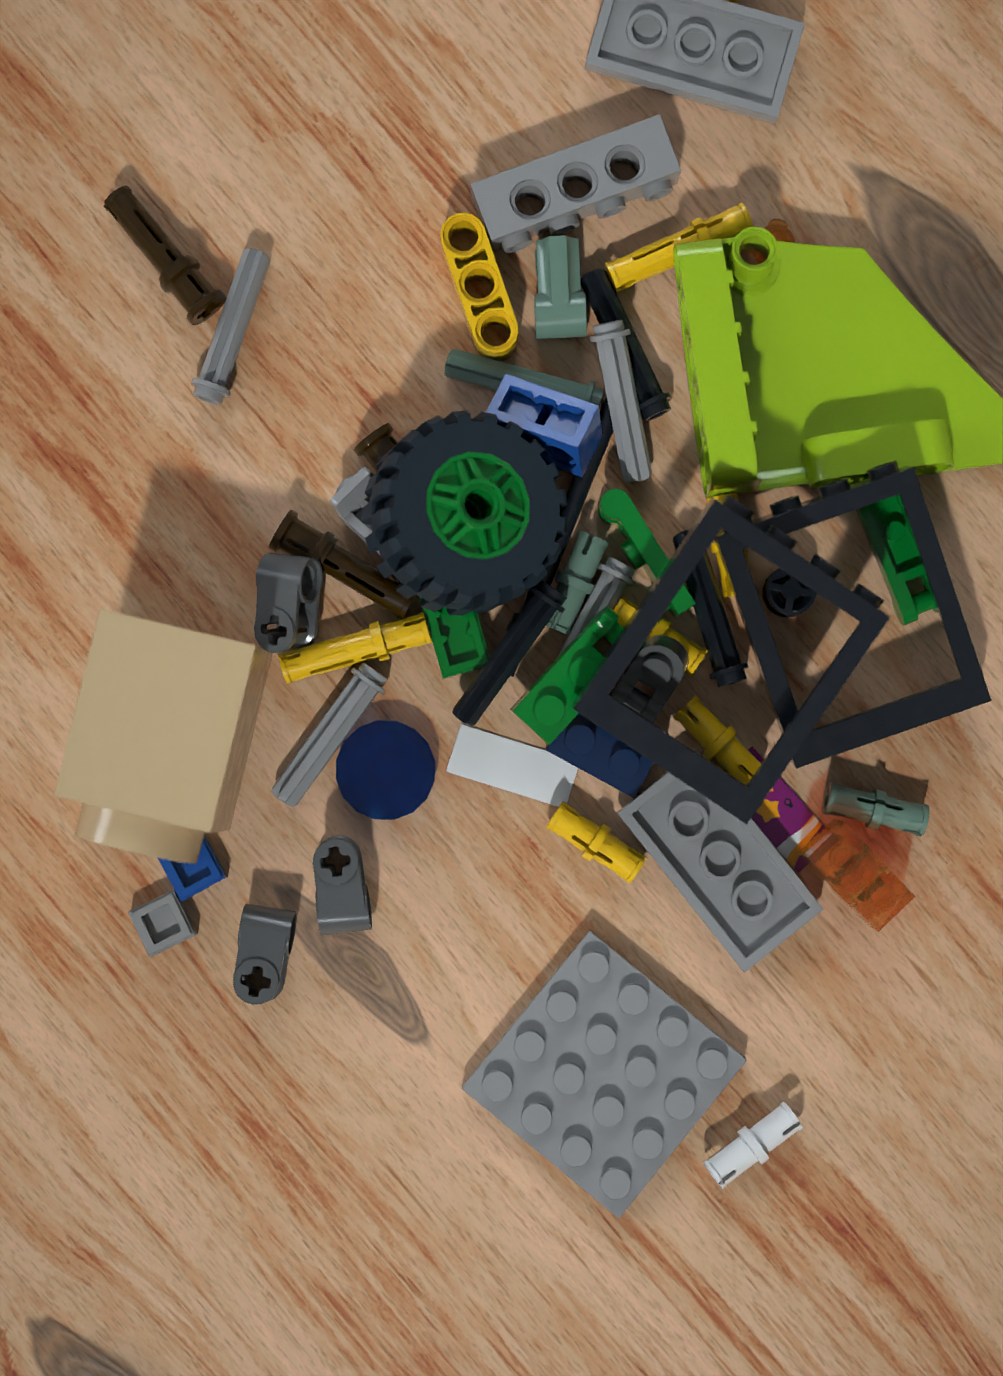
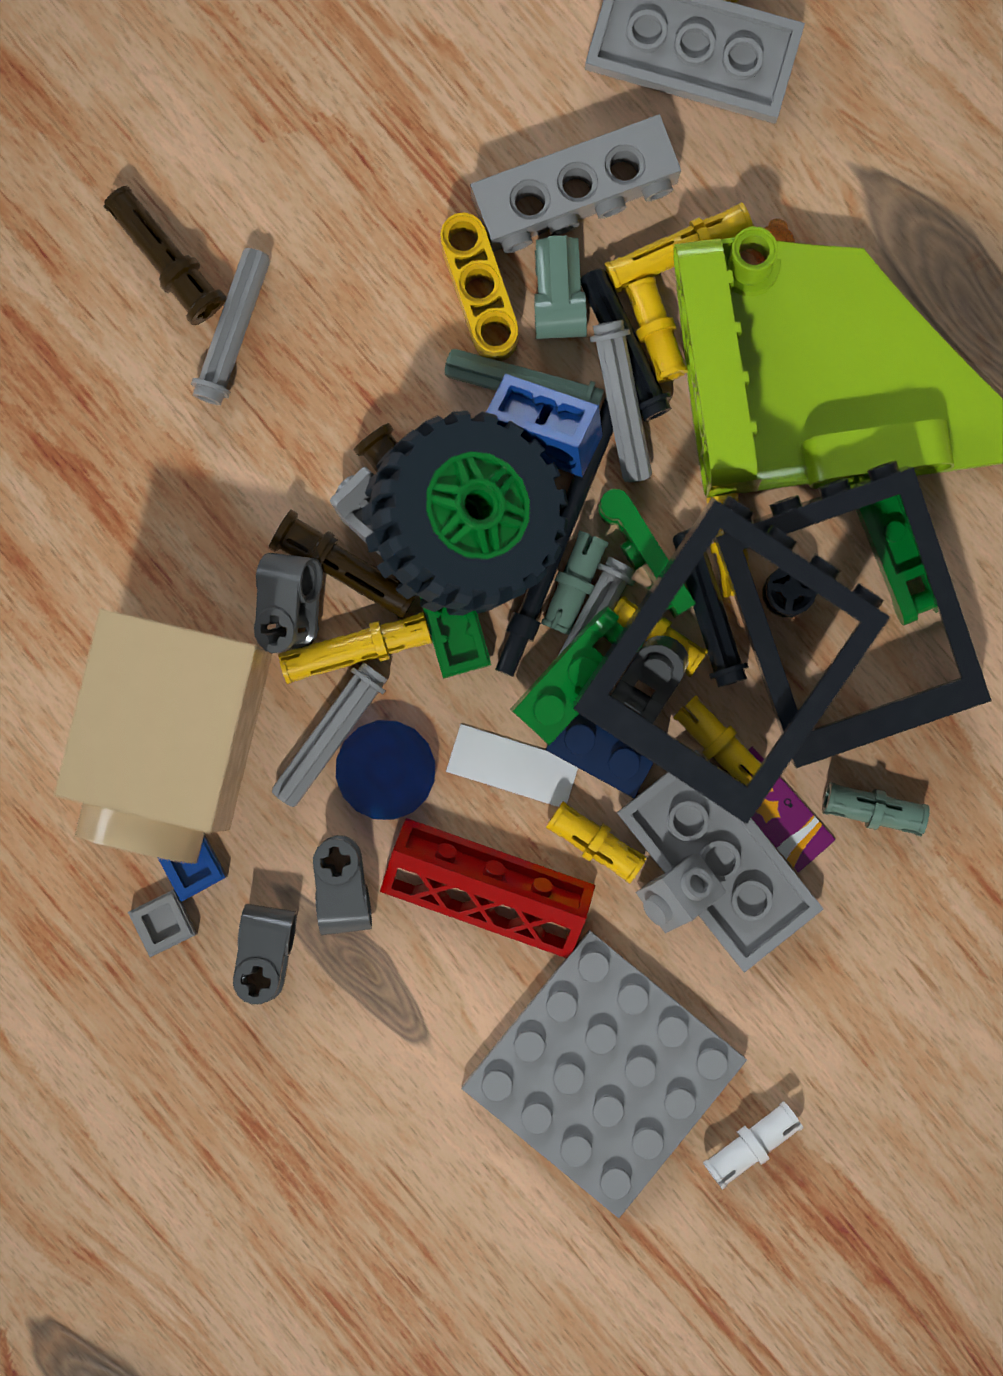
black axle [452,580,567,727] -> none
clear orange brick [798,818,915,932] -> none
none -> red fence [380,818,596,958]
none -> yellow pin [625,277,688,383]
none -> light grey bracket [636,853,725,933]

